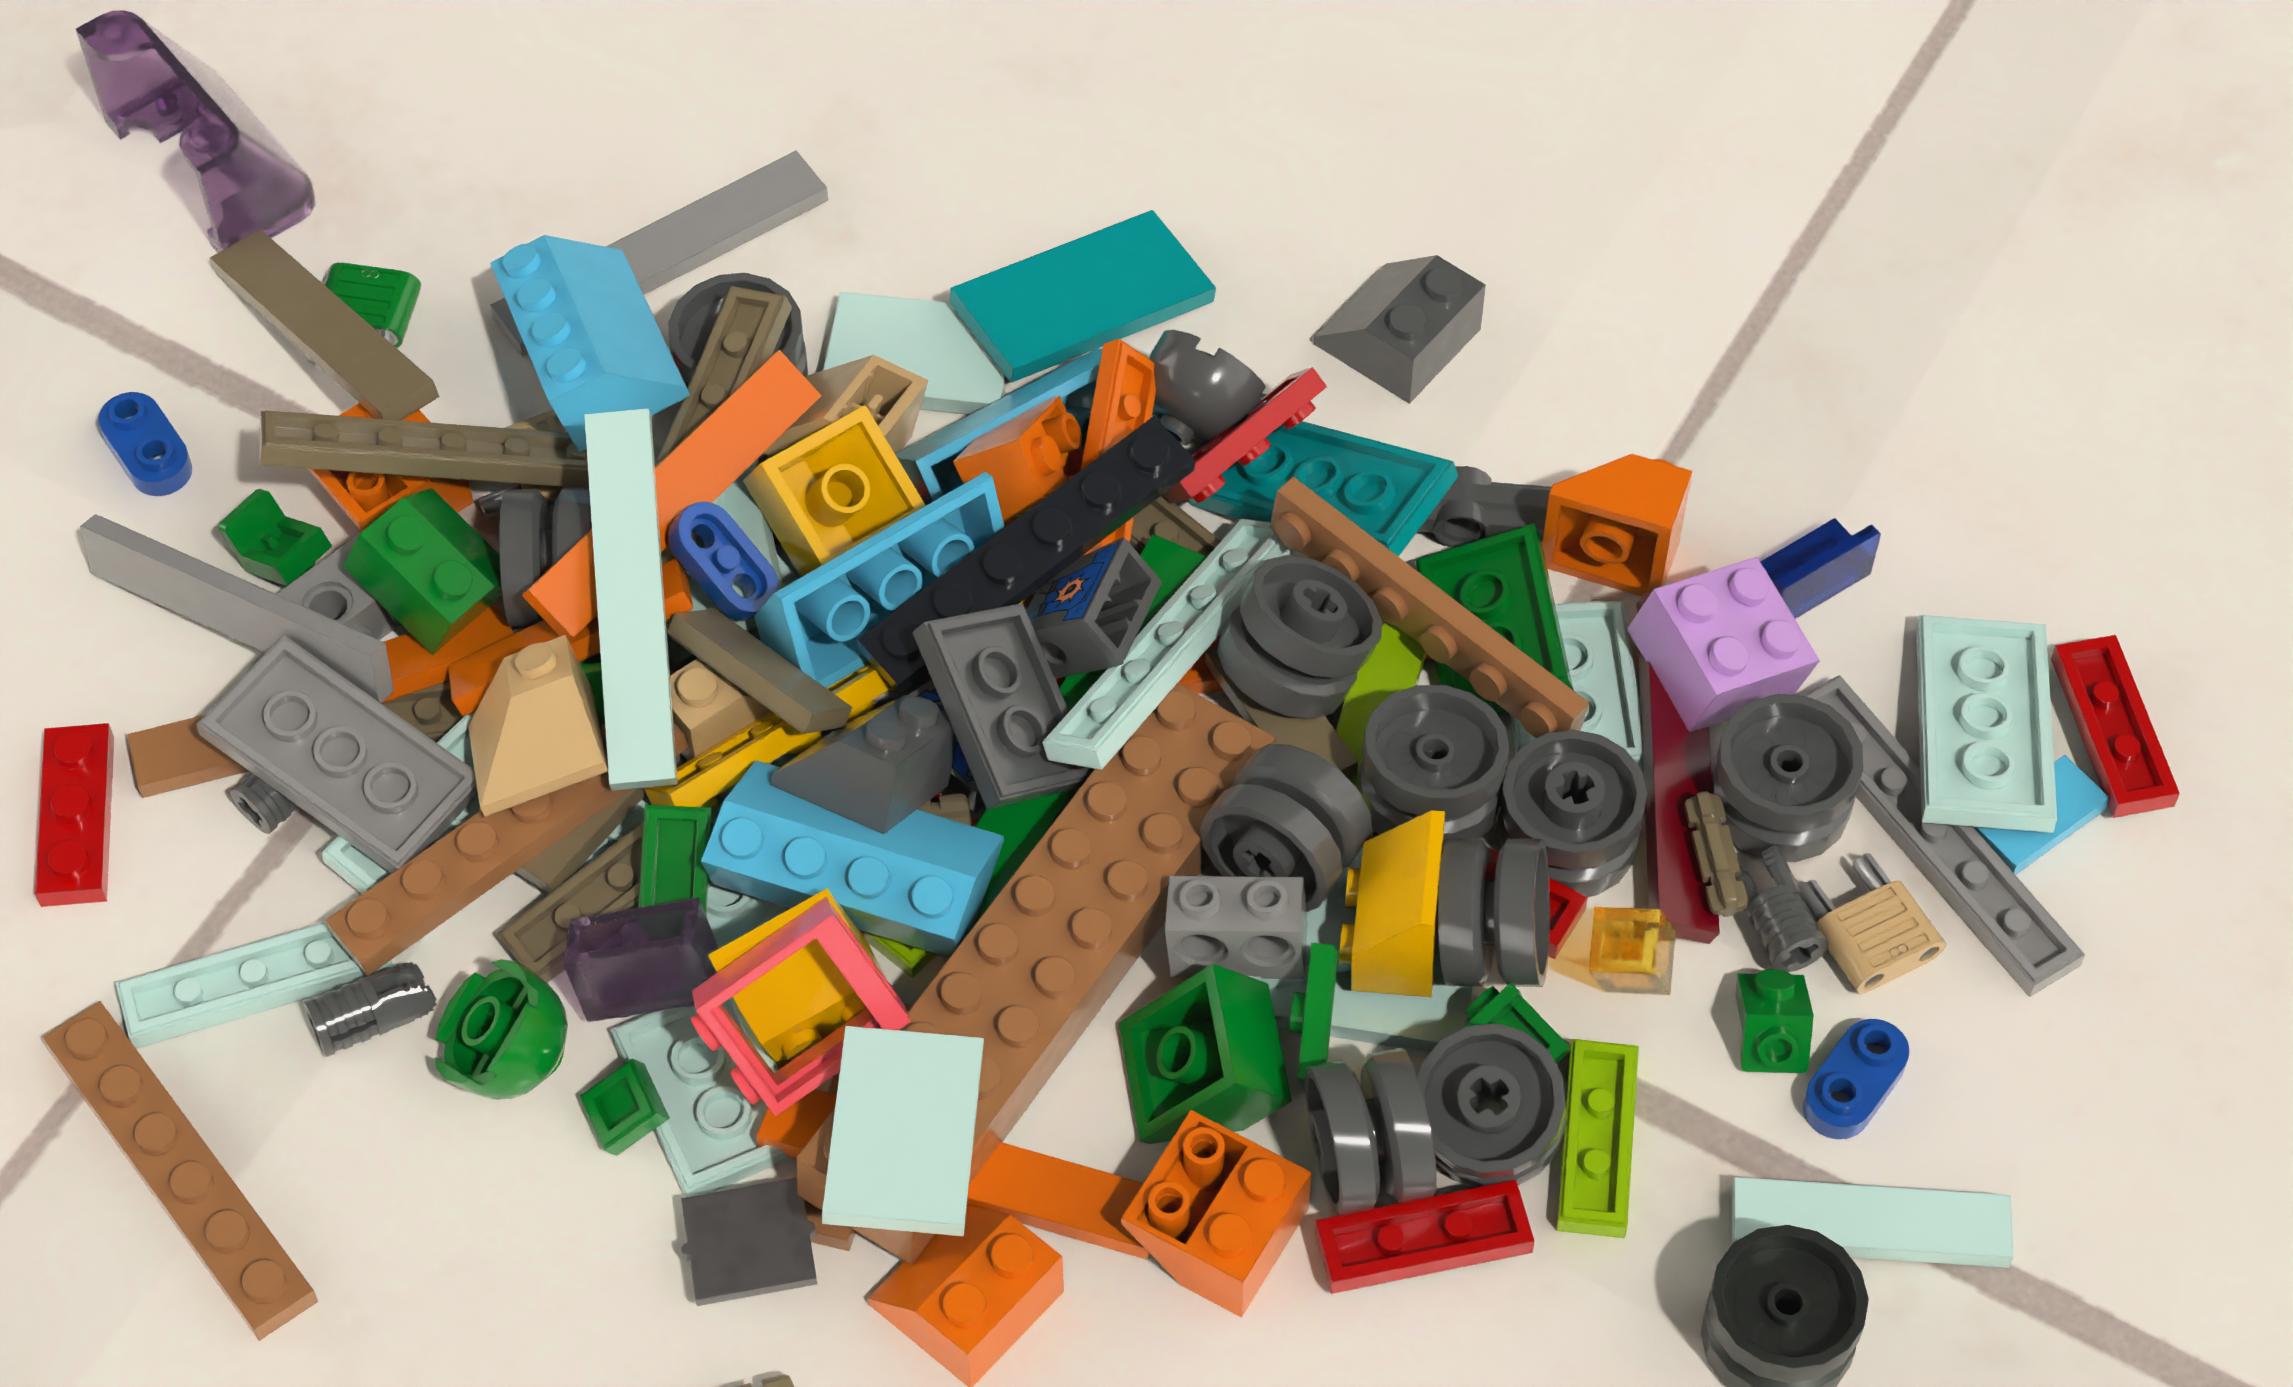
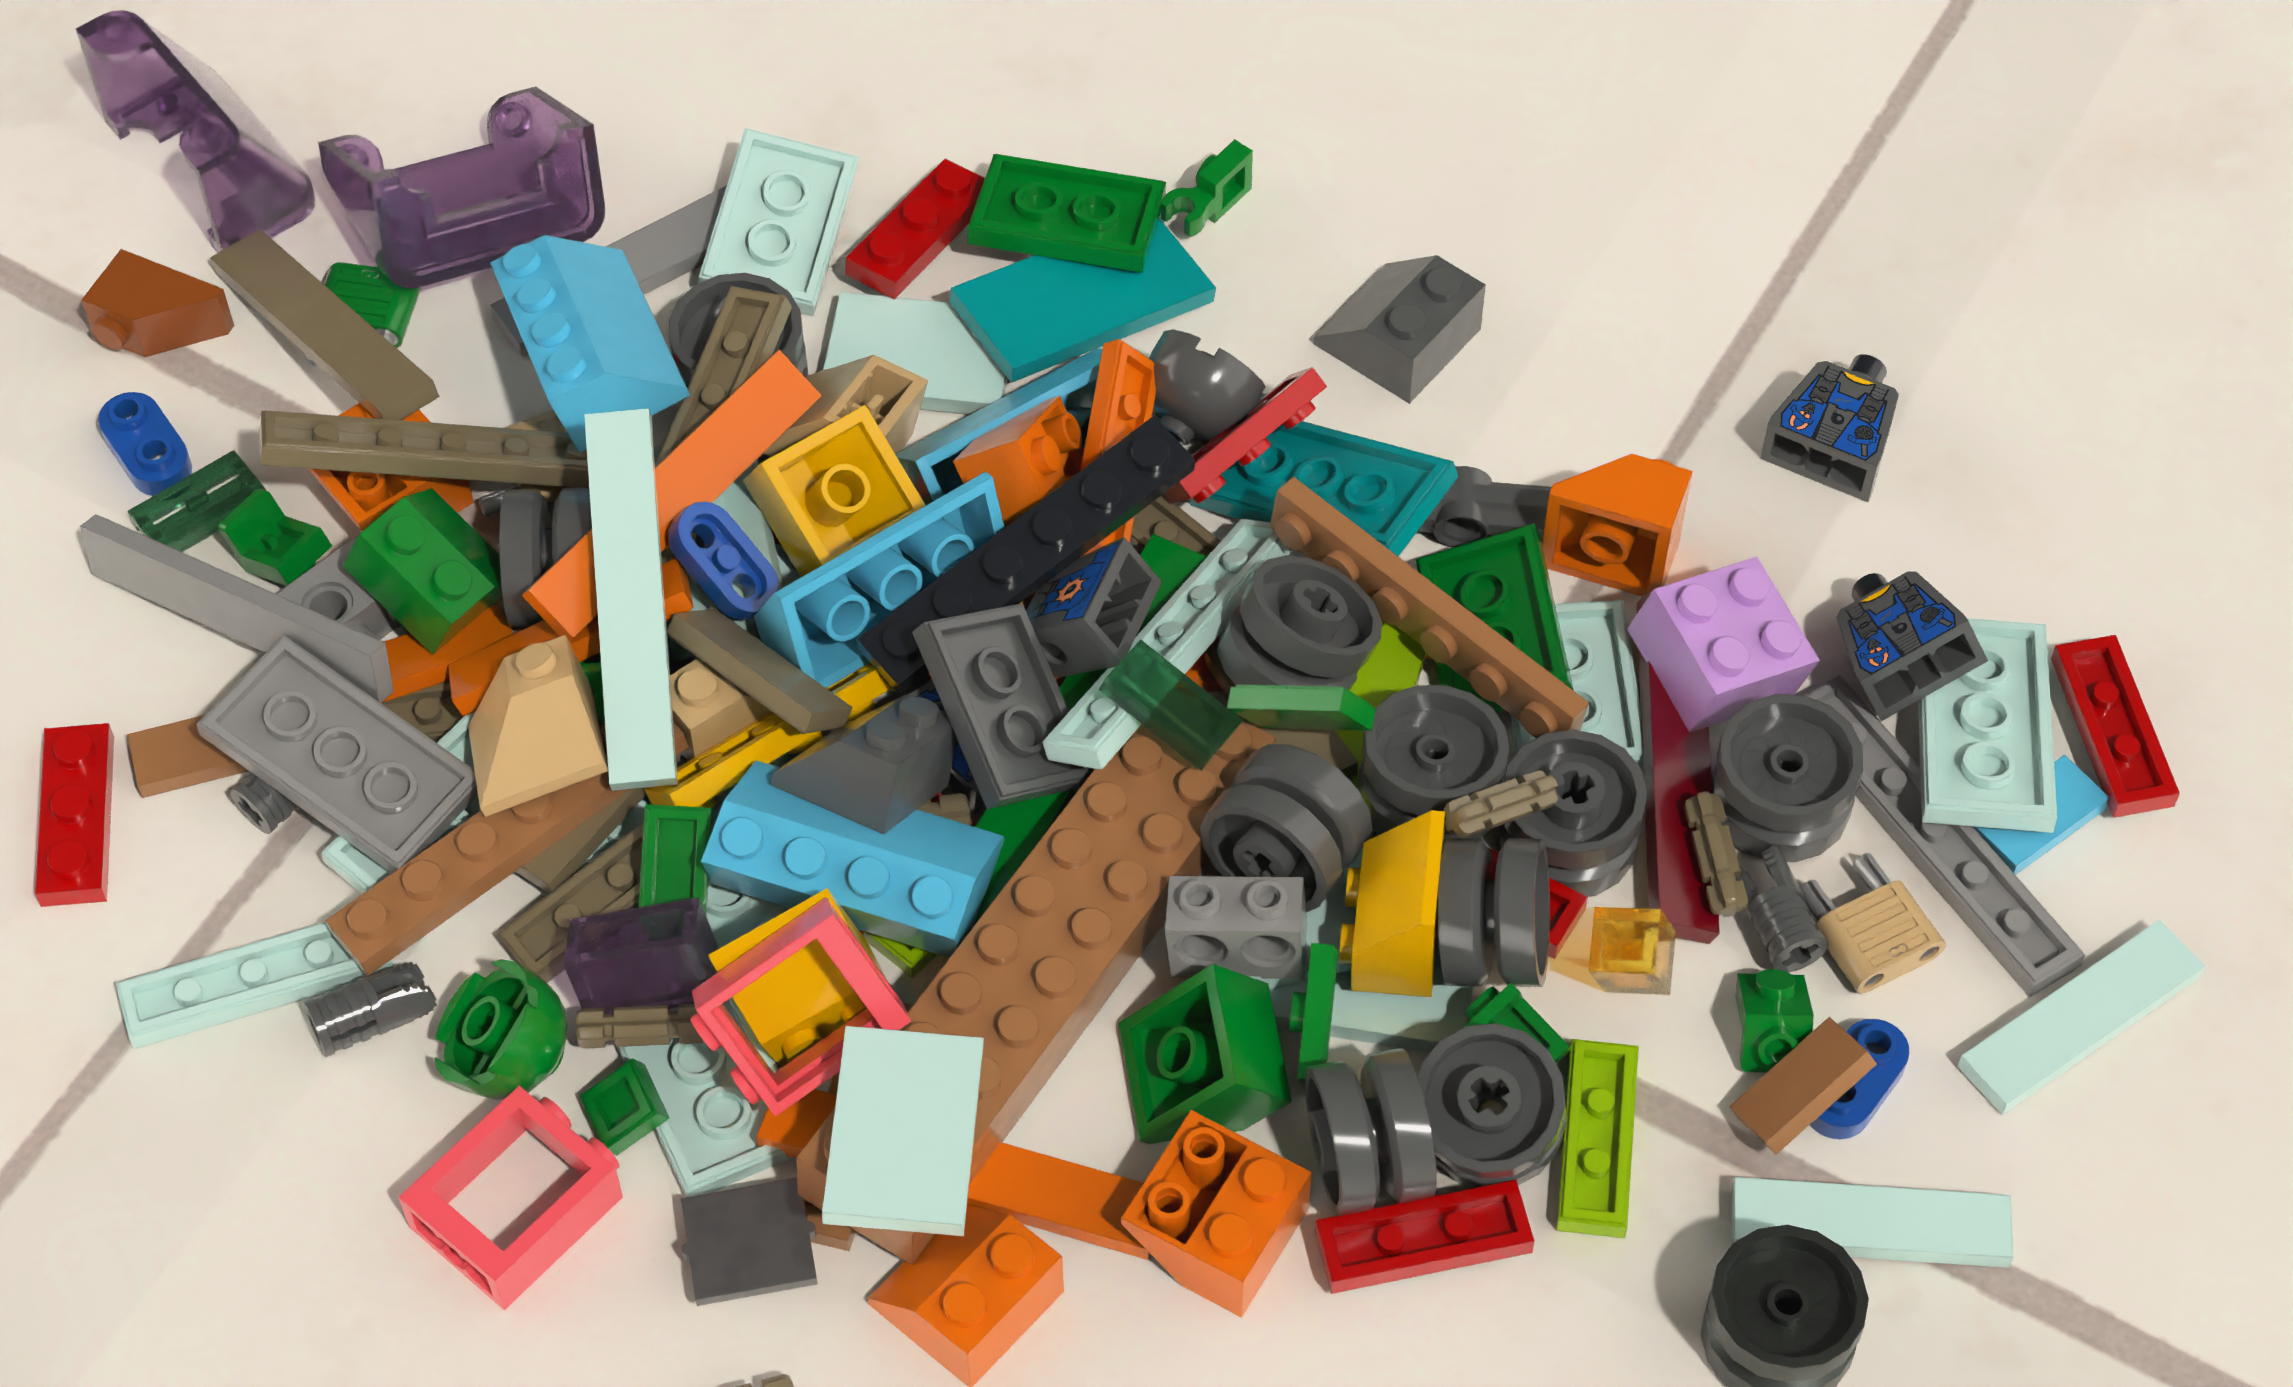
medium nougat plate [42,1001,318,1341] -> none
clear blue panel [1761,518,1881,619] -> none
none -> dark orange slope [81,249,234,357]
none -> clear green tile [127,450,266,552]
none -> clear purple windscreen [318,86,605,289]
none -> coral window [399,1086,623,1310]
none -> dark tan axle [575,1003,704,1048]
none -> light aqua tile [698,128,859,316]
none -> red plate [845,159,985,300]
none -> green tile [967,154,1166,273]
none -> clear green tile [1098,639,1243,771]
none -> green plate [1161,139,1253,237]
none -> green tile [1227,684,1376,731]
none -> dark tan axle [1444,770,1558,839]
none -> medium nougat tile [1729,1017,1877,1155]
none -> torso [1761,354,1899,502]
none -> torso [1836,571,1988,722]
none -> light aqua tile [1957,919,2205,1115]

